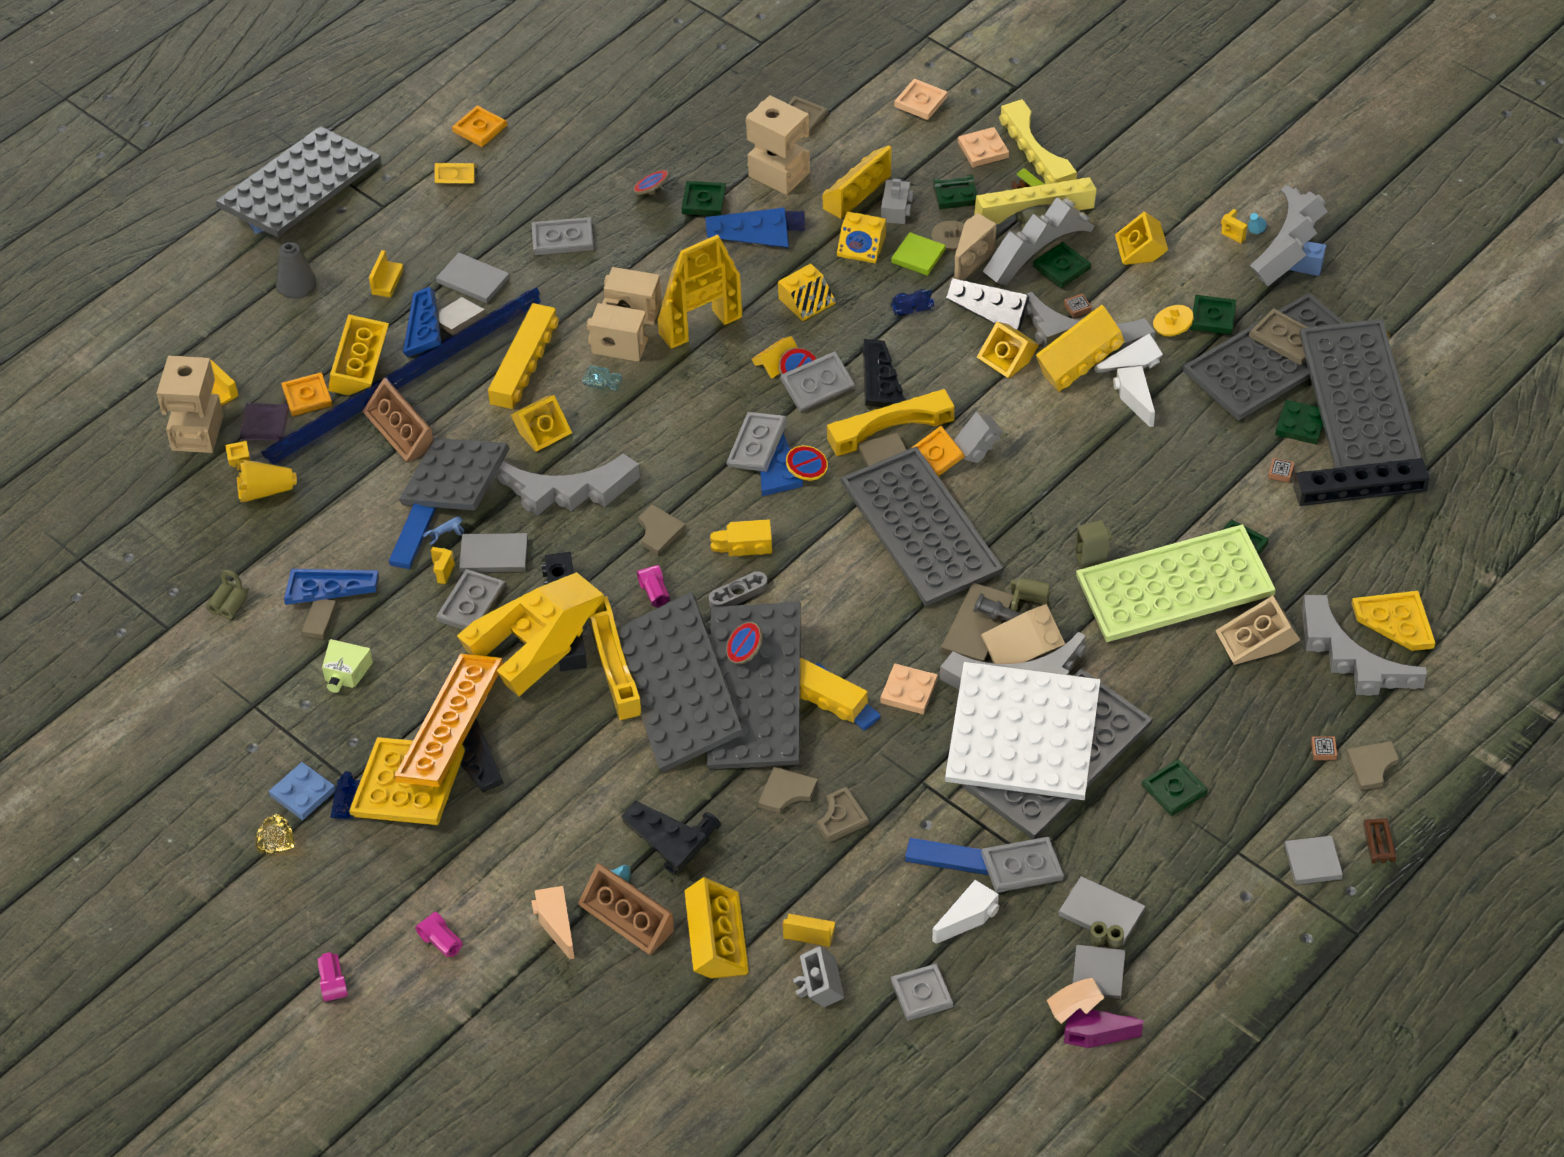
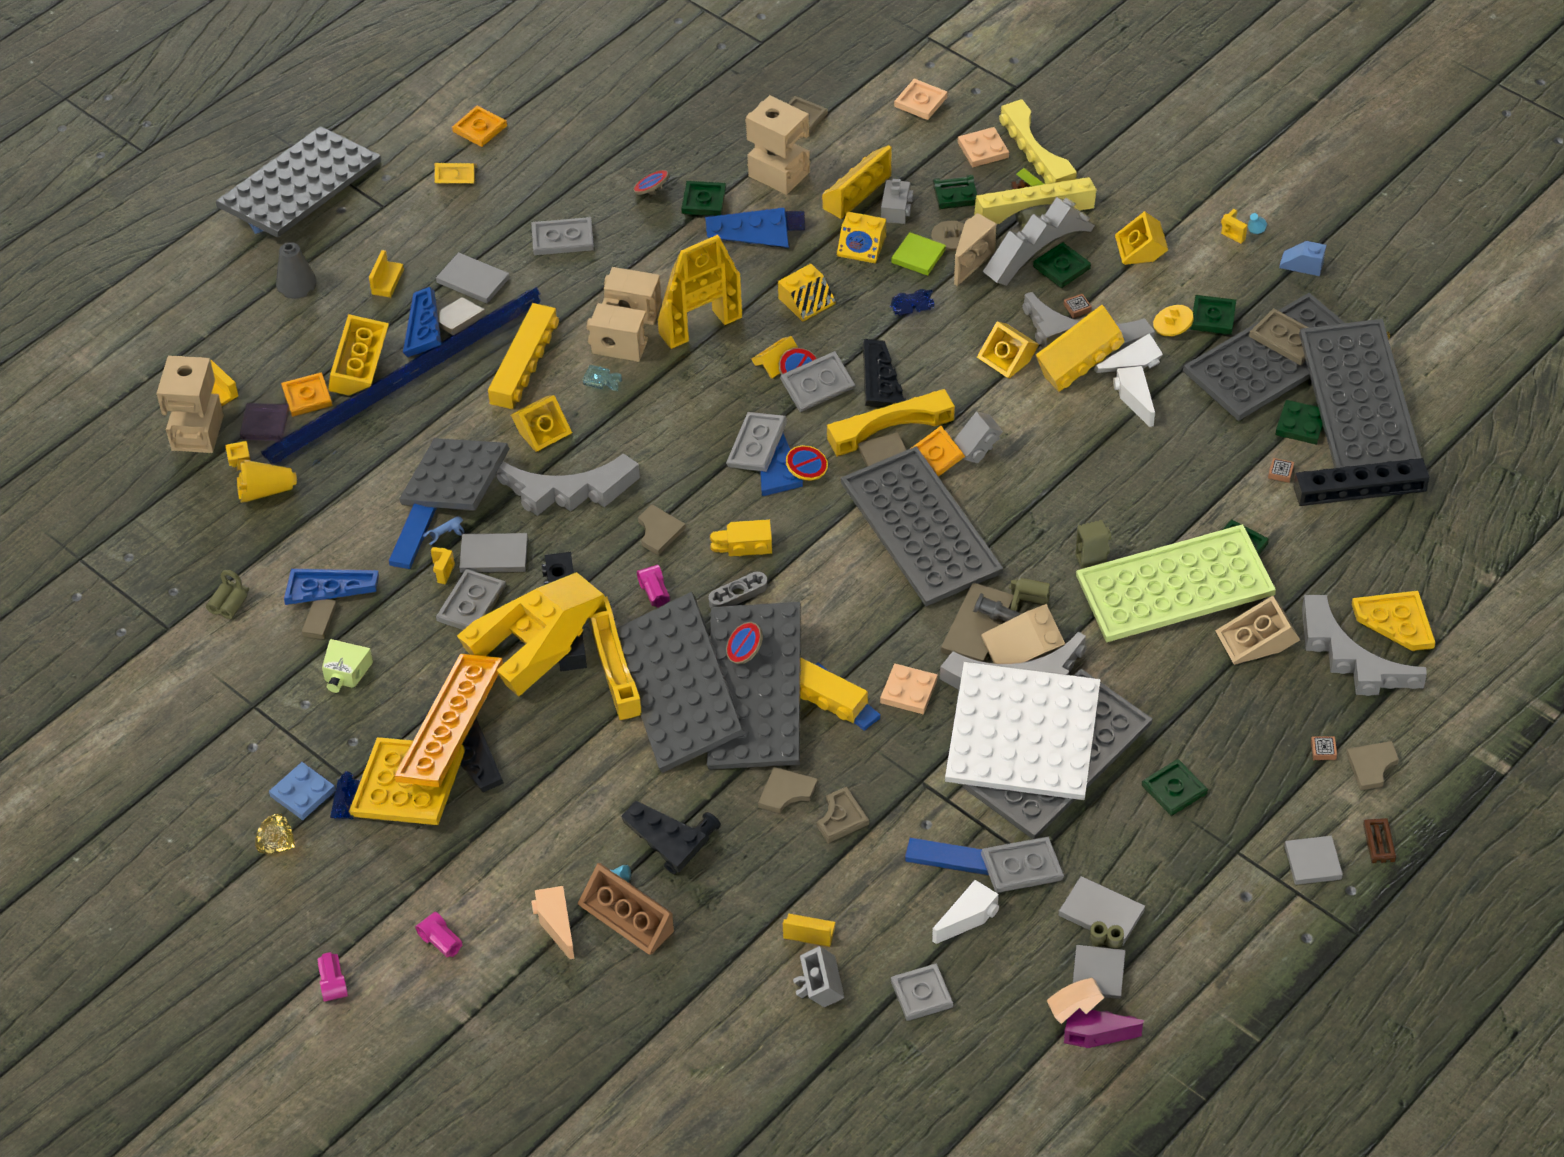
medium nougat slope [362,378,433,462] -> none
yellow slope [684,877,749,979] -> none
wing [947,278,1030,332] -> none
light grey arch [1250,185,1328,286] -> none

